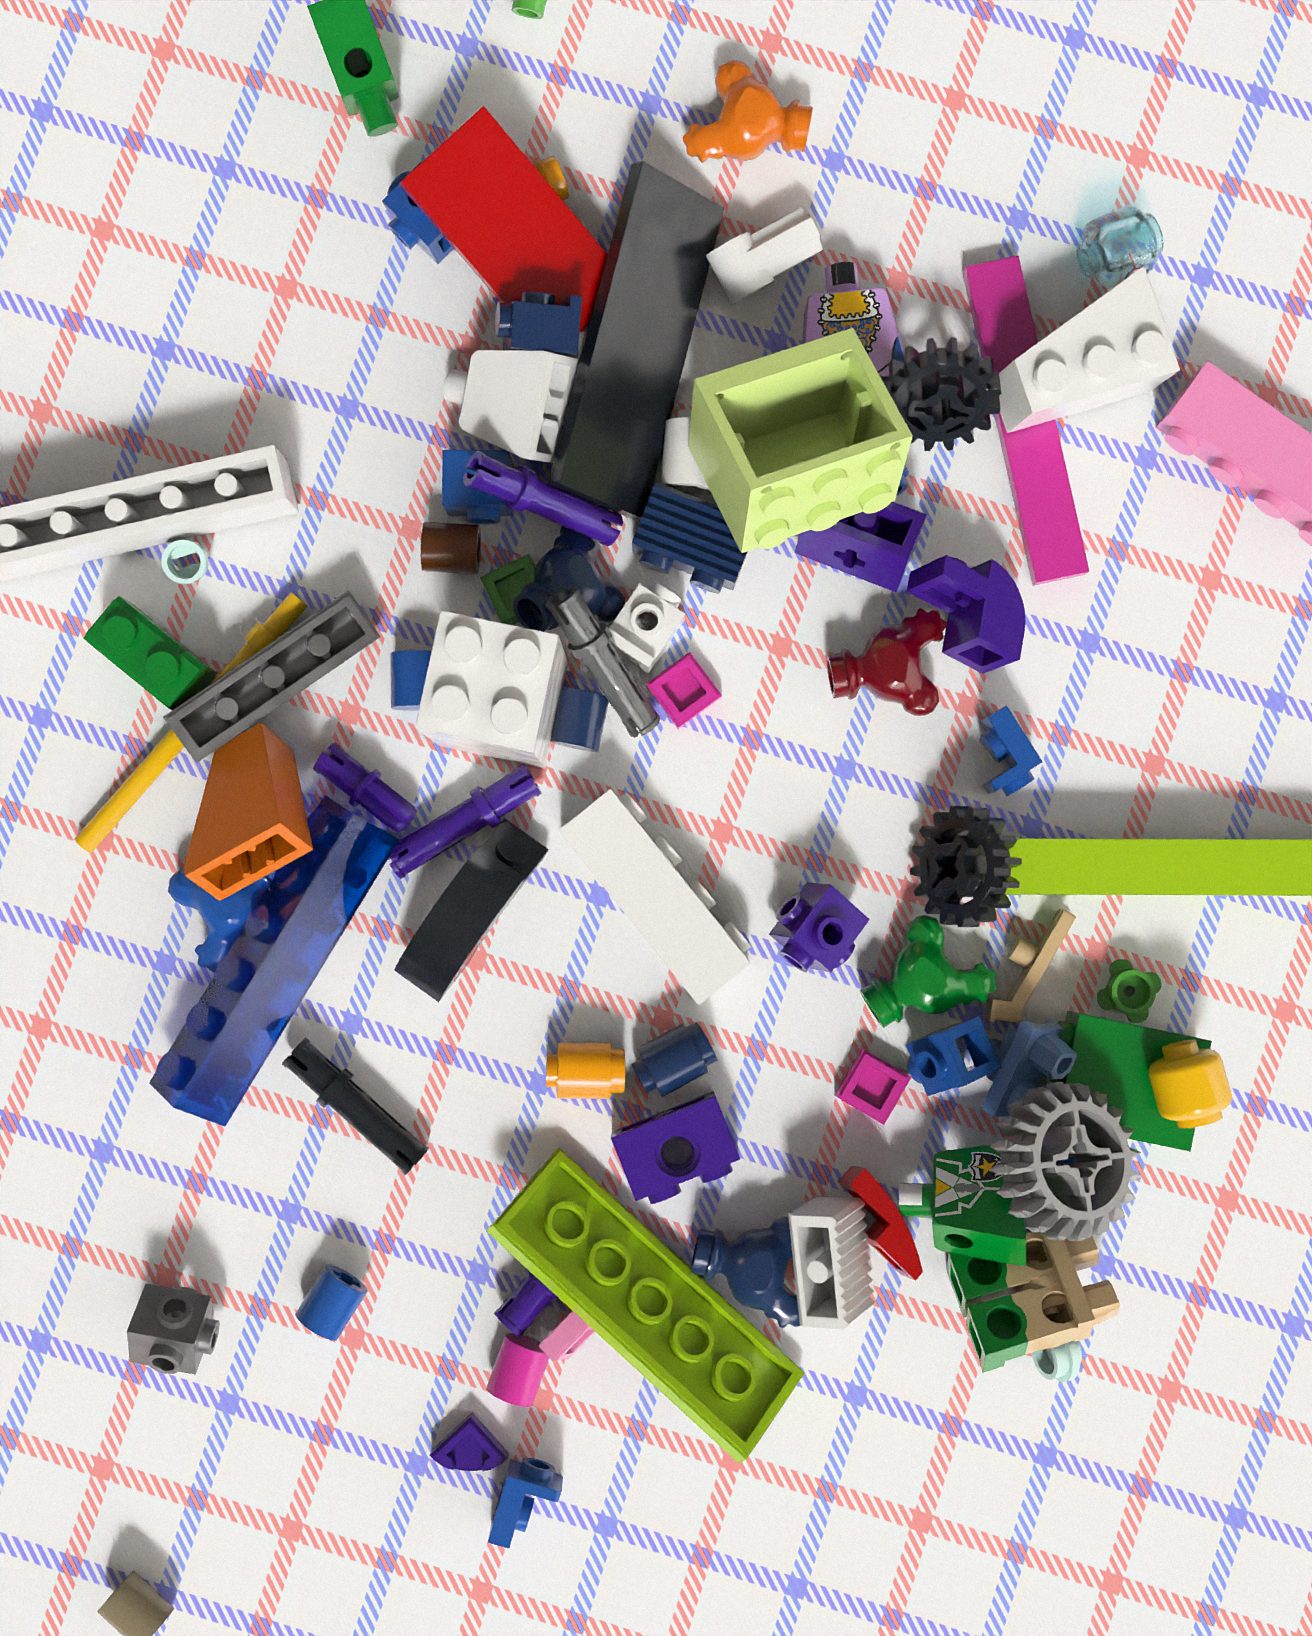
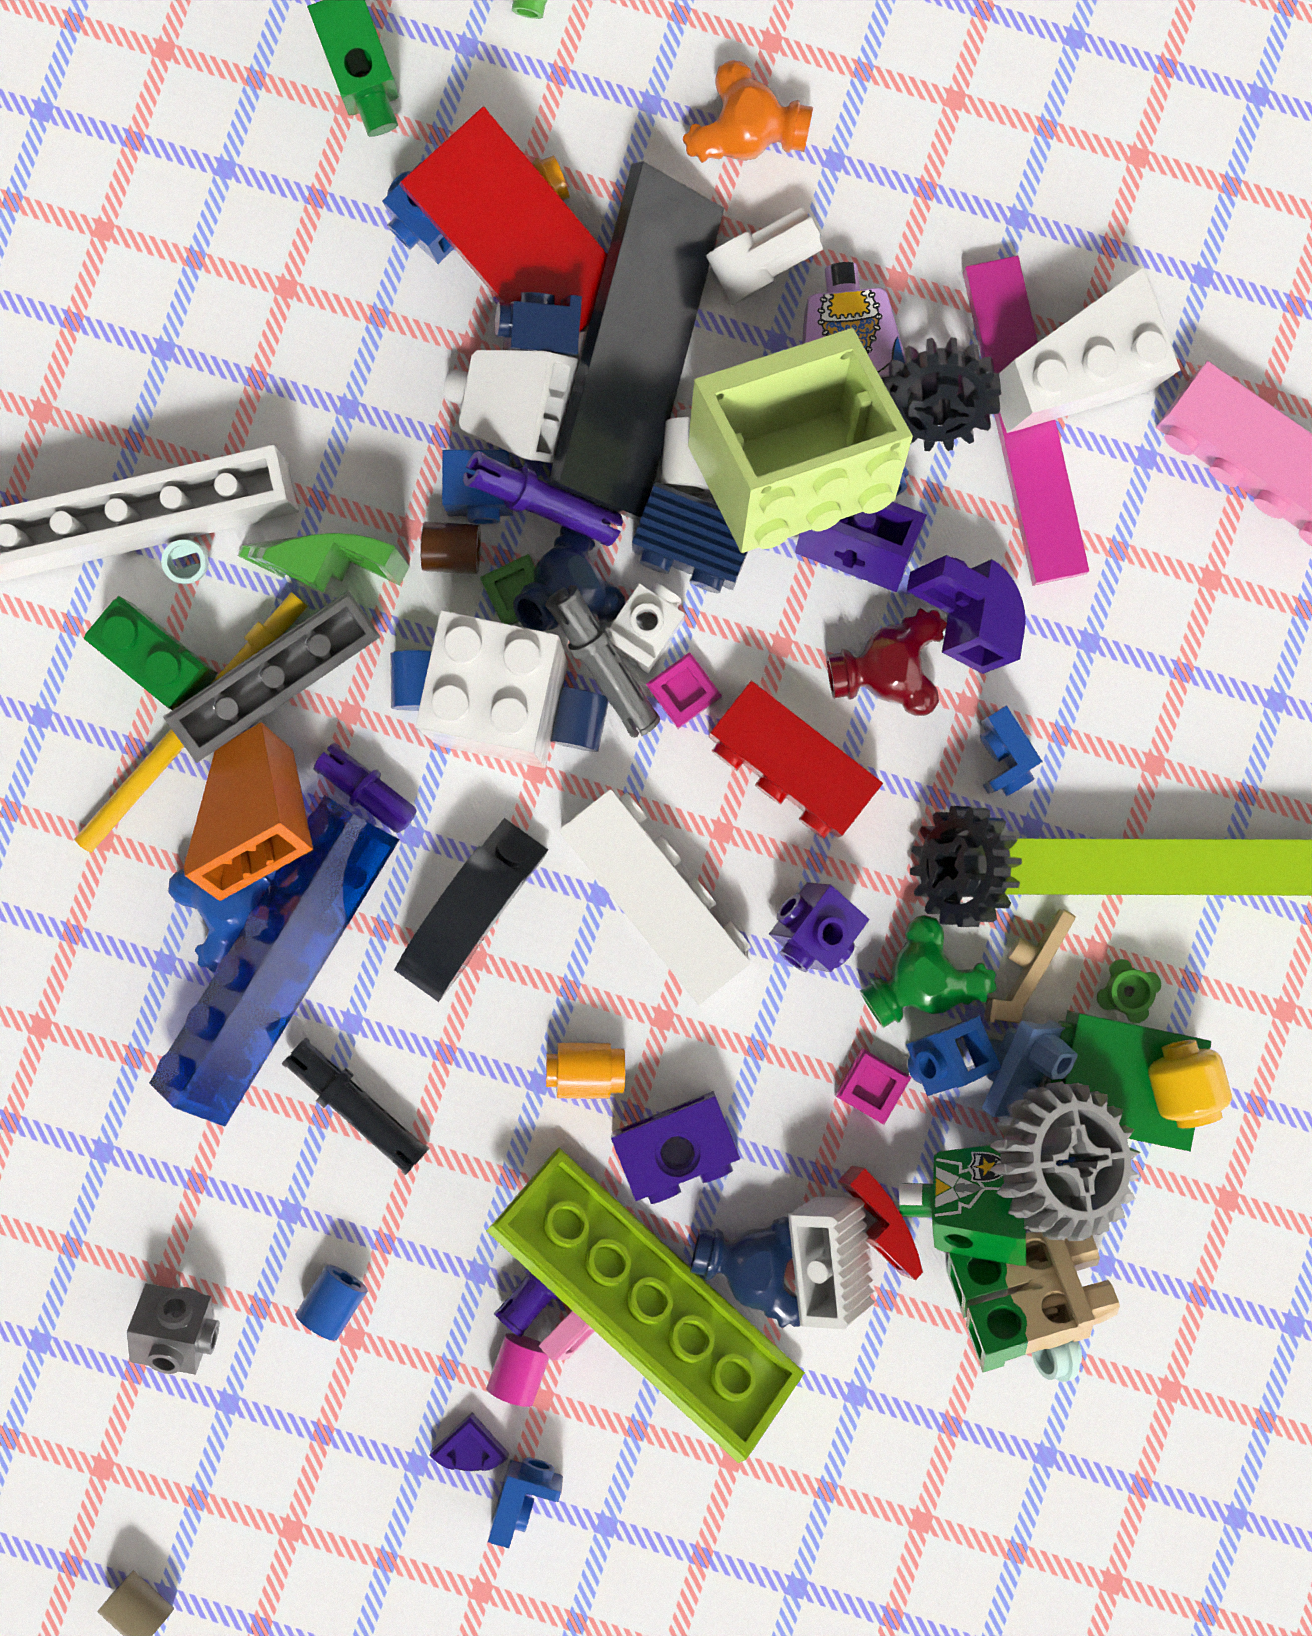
dark purple pin [383,764,542,879] -> none
dark blue brick [631,1022,718,1098] -> none
clear light blue head [1076,205,1164,288] -> none
none -> bright green slope [237,533,409,592]
none -> red brick [709,680,883,839]

